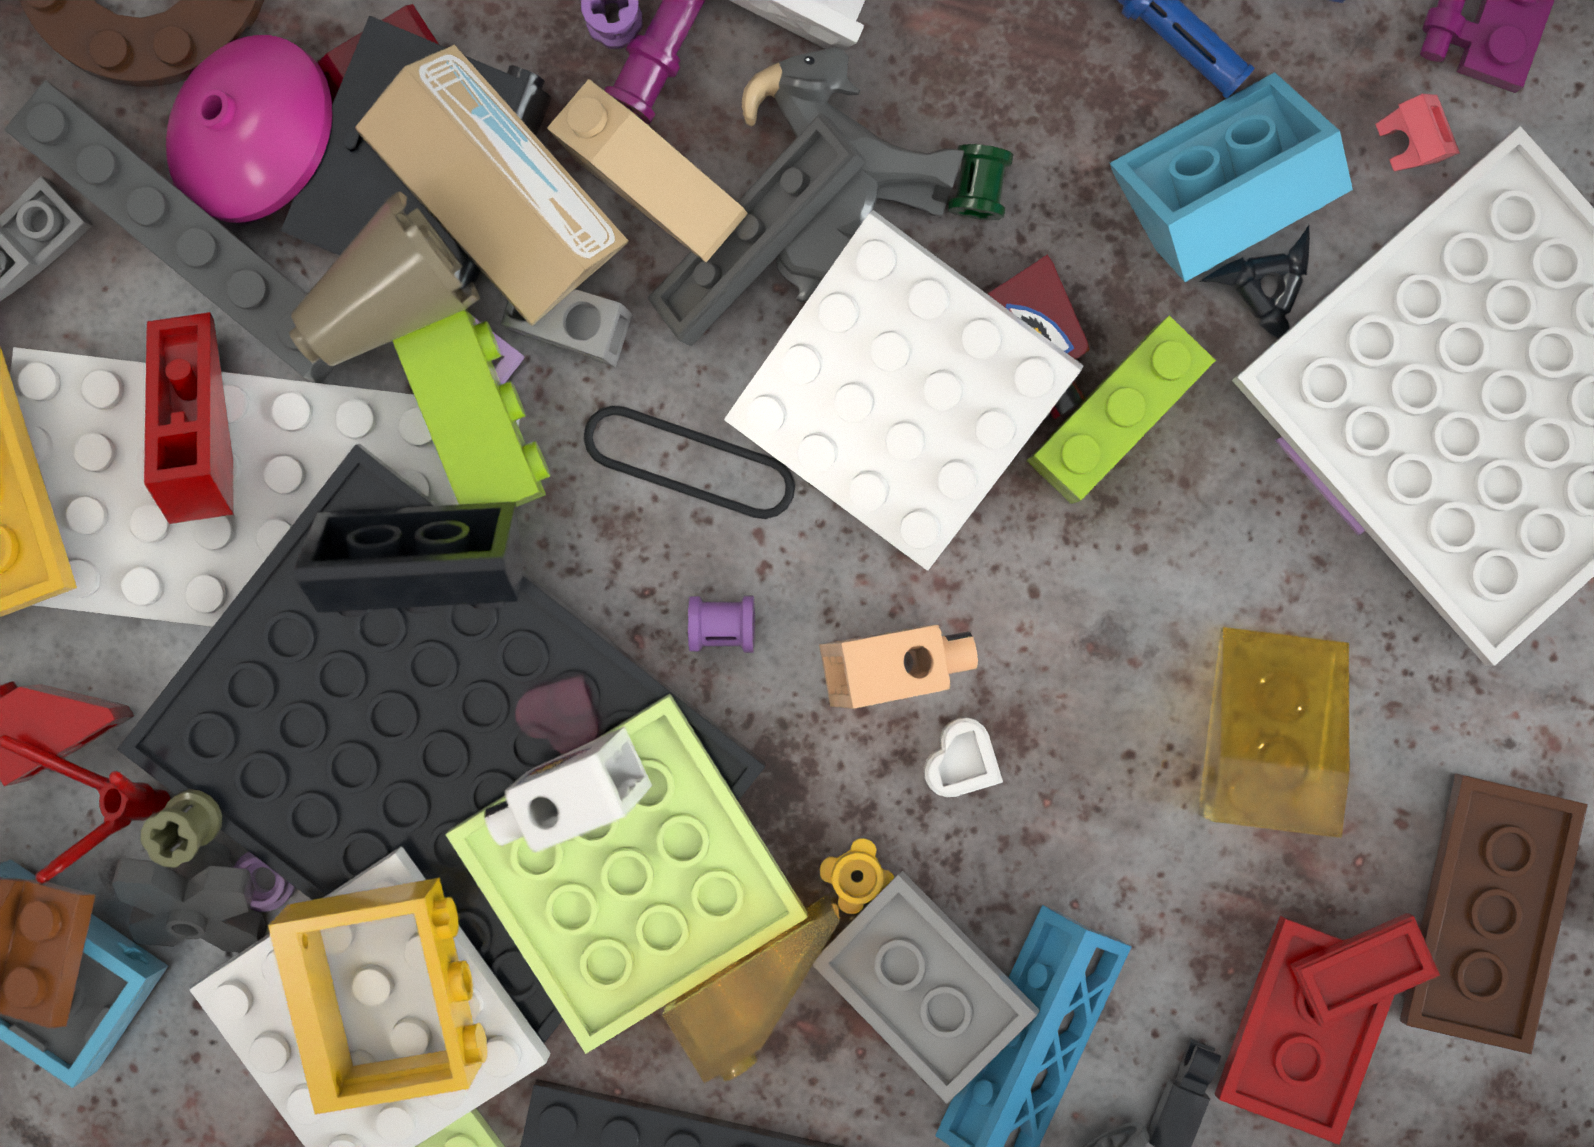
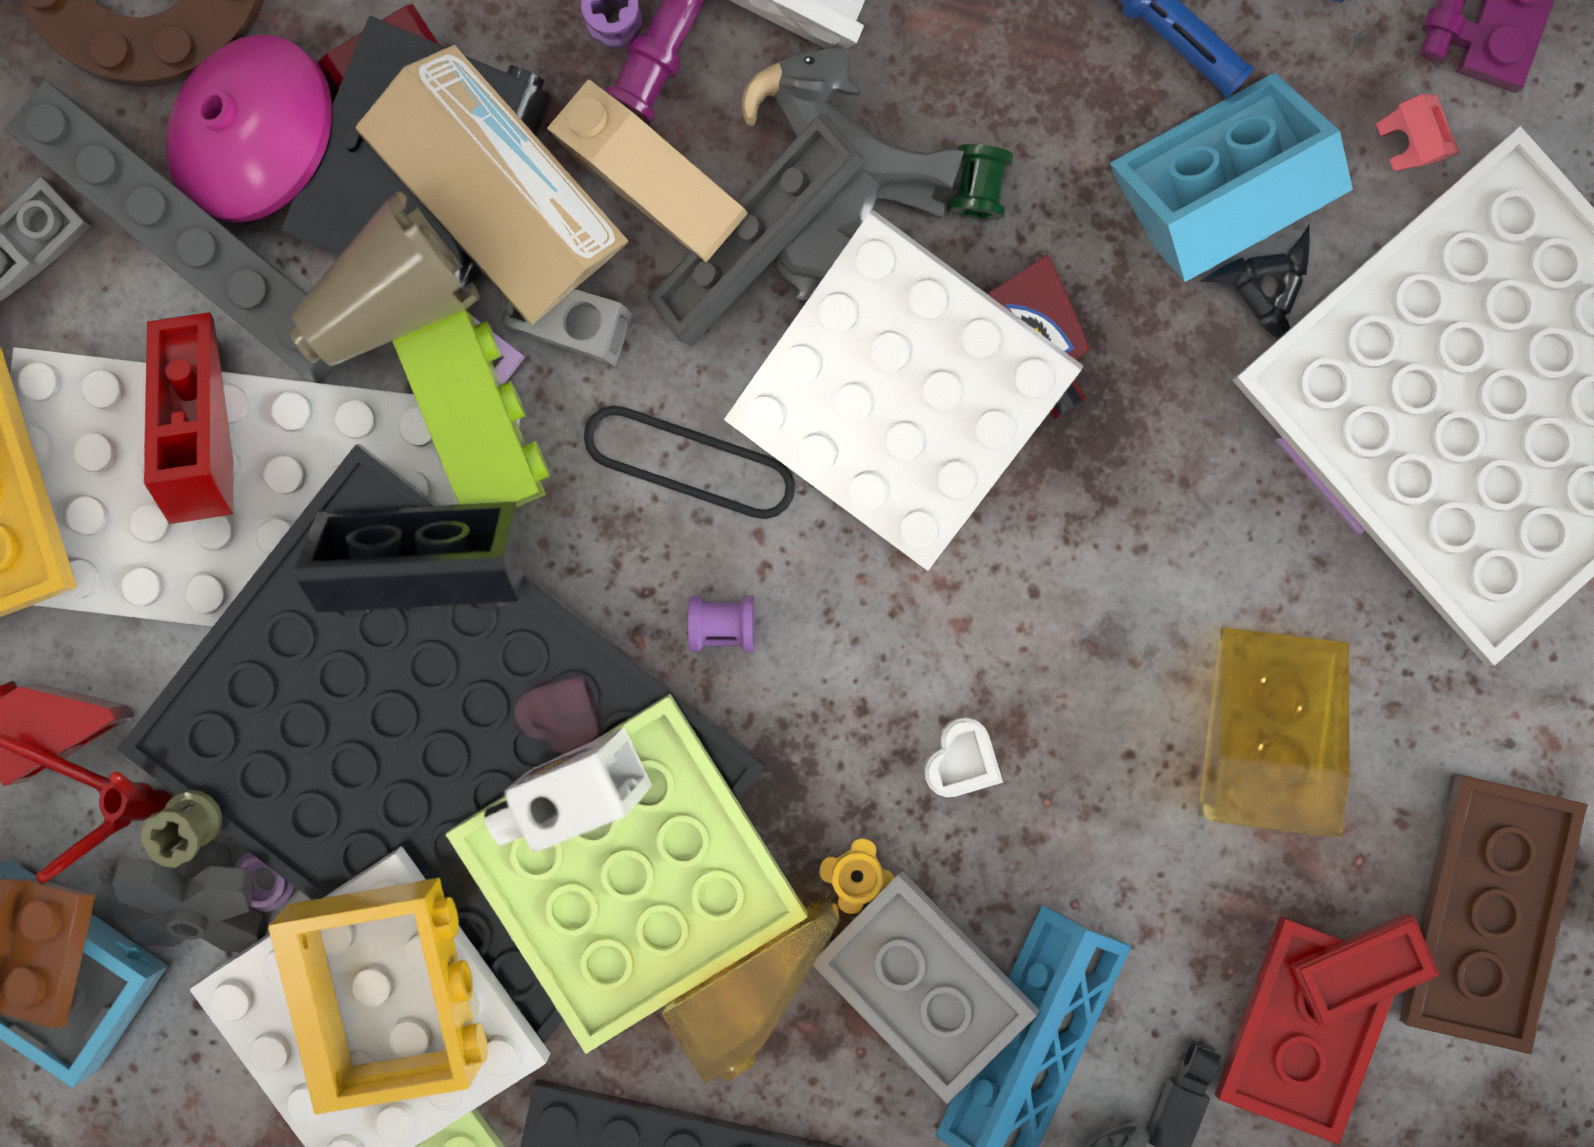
light nougat torso [819,625,978,708] -> none
lime brick [1026,316,1216,504] -> none

